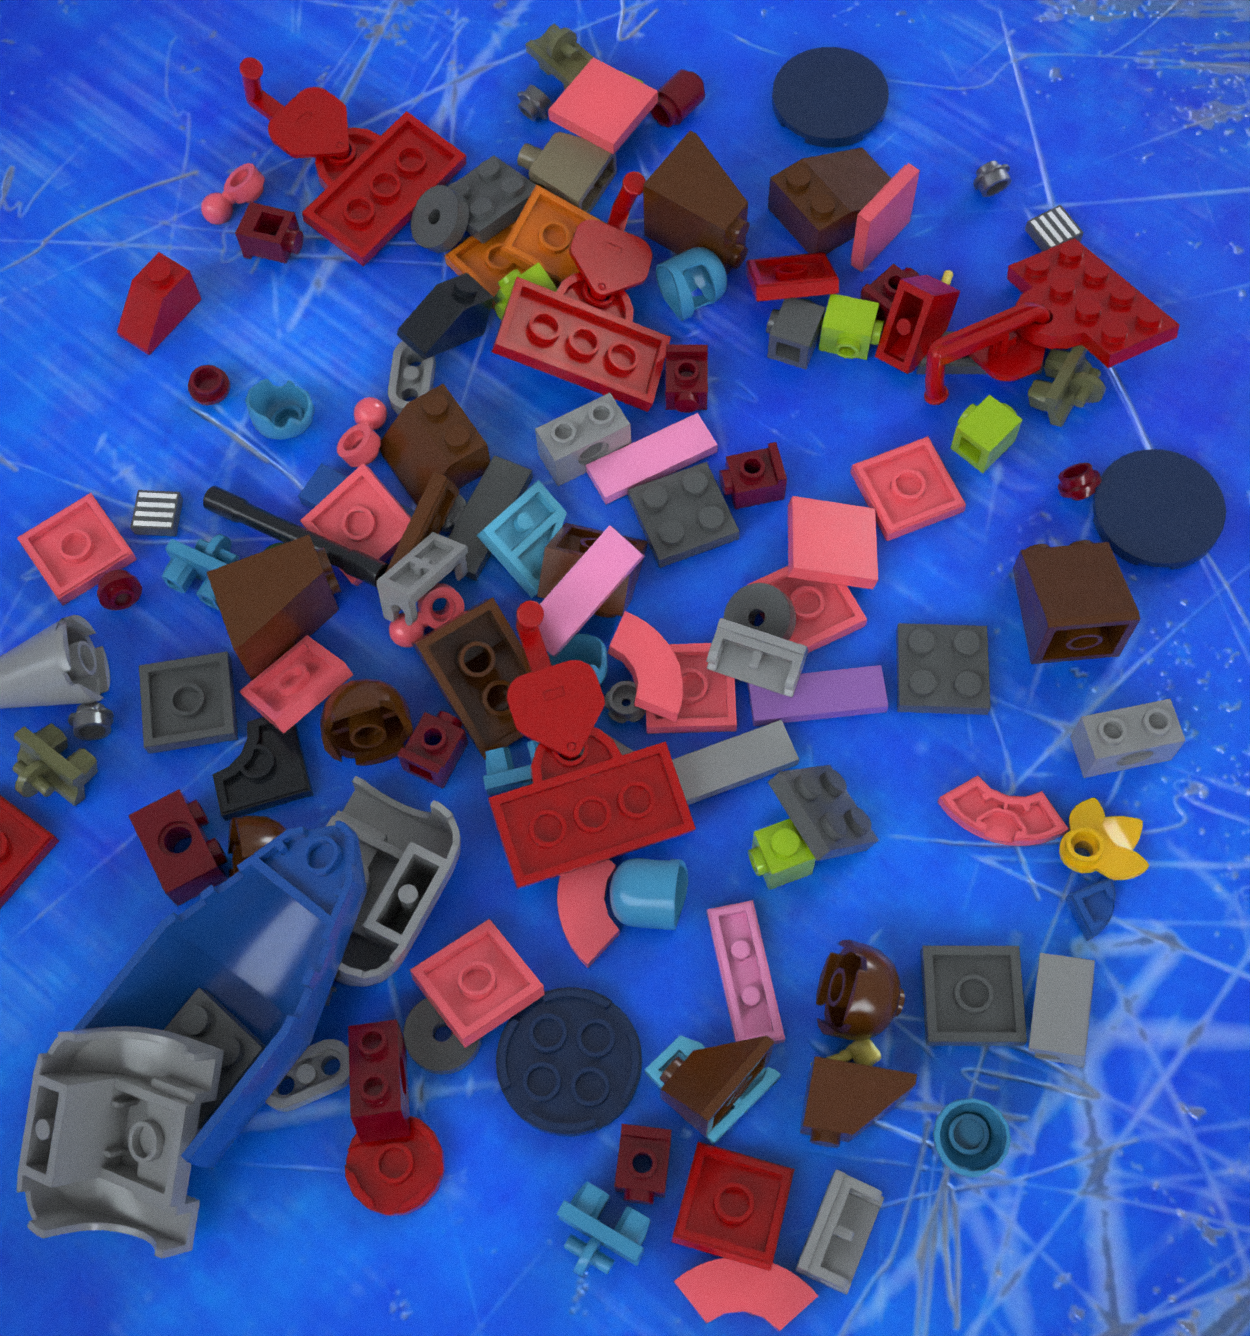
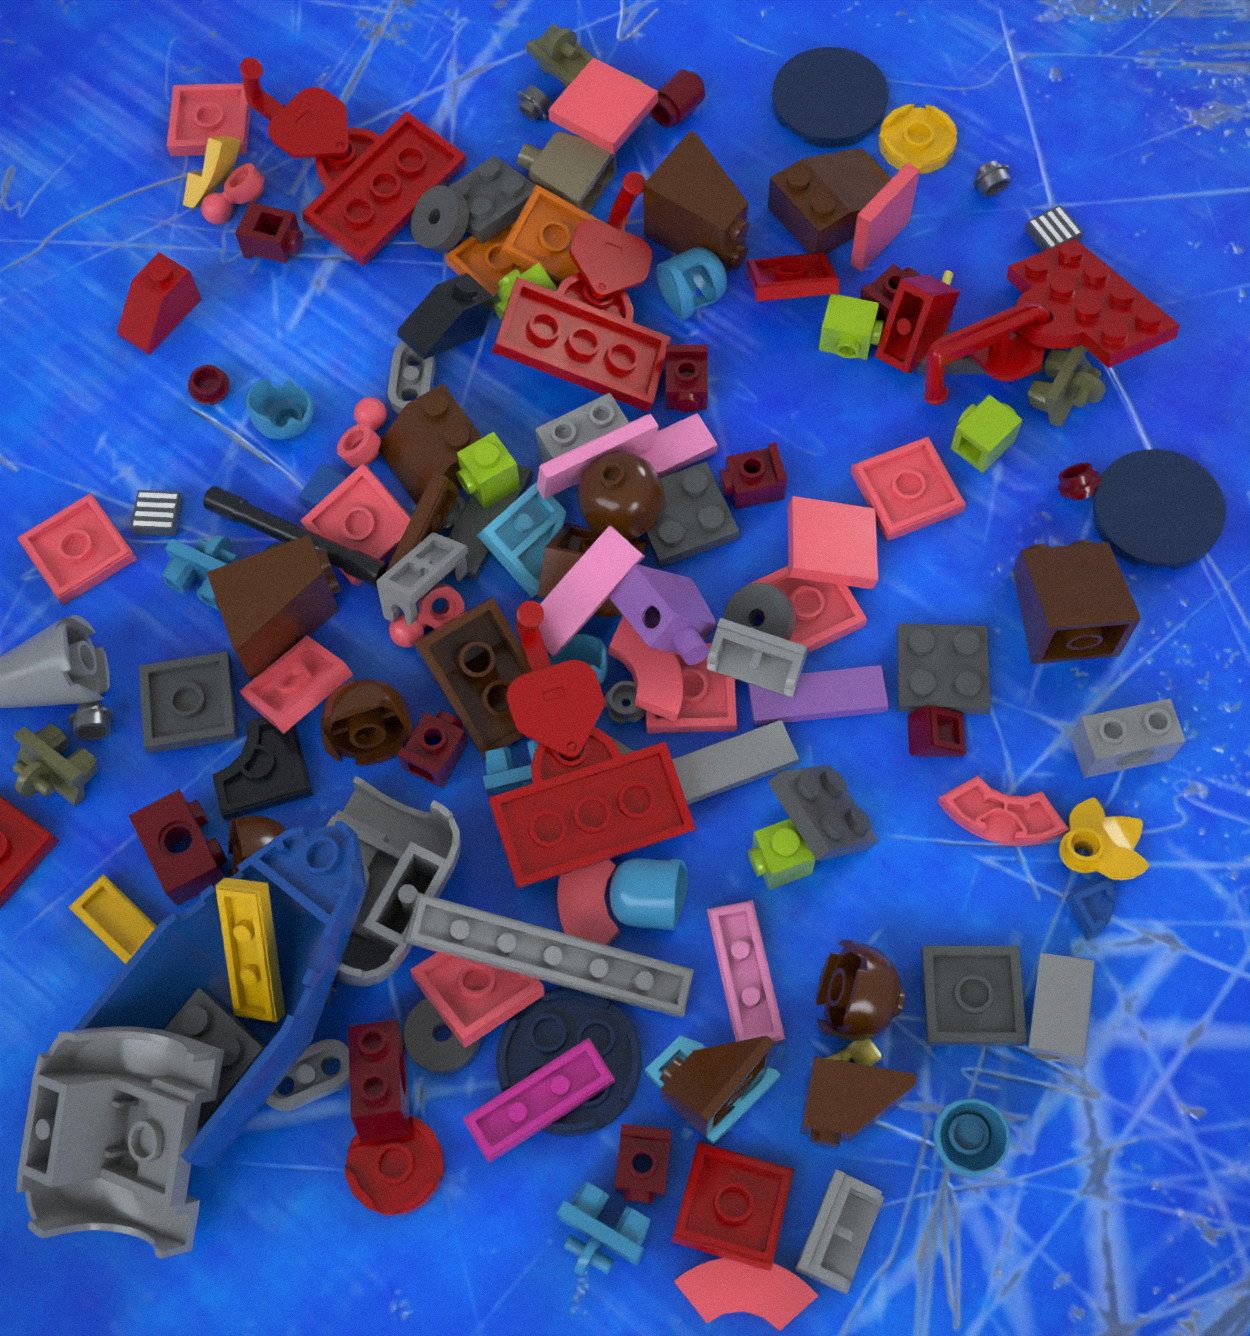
dark red plate [97,570,142,610] -> none
dark grey brick [766,298,825,370] -> none
none -> yellow tile [68,874,157,964]
none -> coral tile [167,83,251,156]
none -> yellow slope [183,135,241,208]
none -> yellow tile [215,878,285,1022]
none -> light grey tile [403,893,694,1018]
none -> lime brick [456,432,520,509]
none -> dark pink tile [462,1038,615,1164]
none -> bright pink tile [536,414,659,499]
none -> reddish brown cylinder [577,451,666,540]
none -> medium lavender torso [609,564,717,665]
none -> yellow tile [878,104,957,174]
none -> dark red slope [907,704,966,757]

